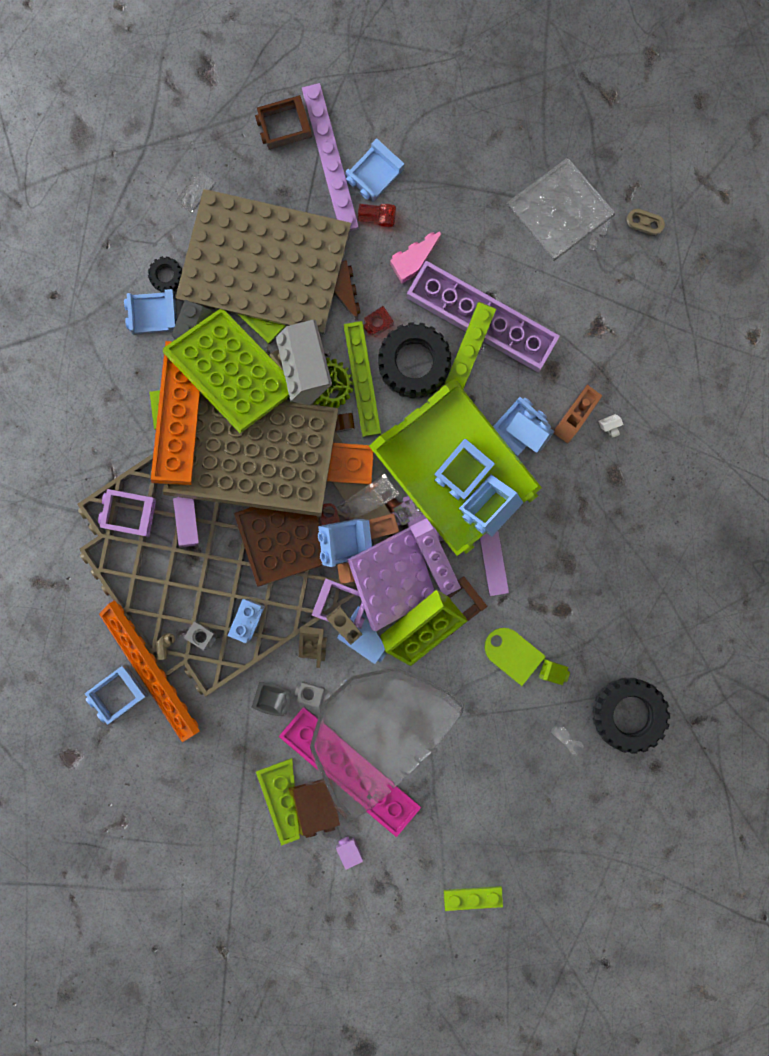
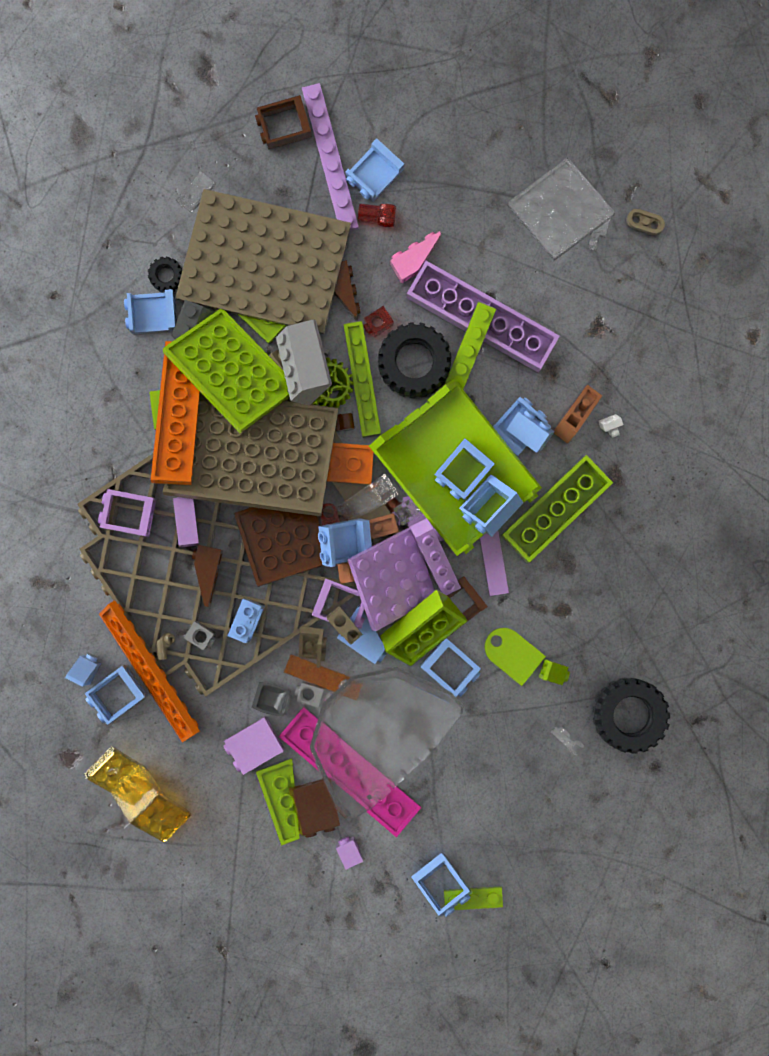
none -> light blue slope [65,654,101,687]
none -> clear yellow bracket [84,746,191,842]
none -> reddish brown slope [192,545,223,607]
none -> lavender panel [223,716,285,775]
none -> clear orange tile [284,654,362,700]
none -> light blue window [411,853,473,917]
none -> light blue window [420,638,481,698]
none -> lime brick [501,455,613,563]

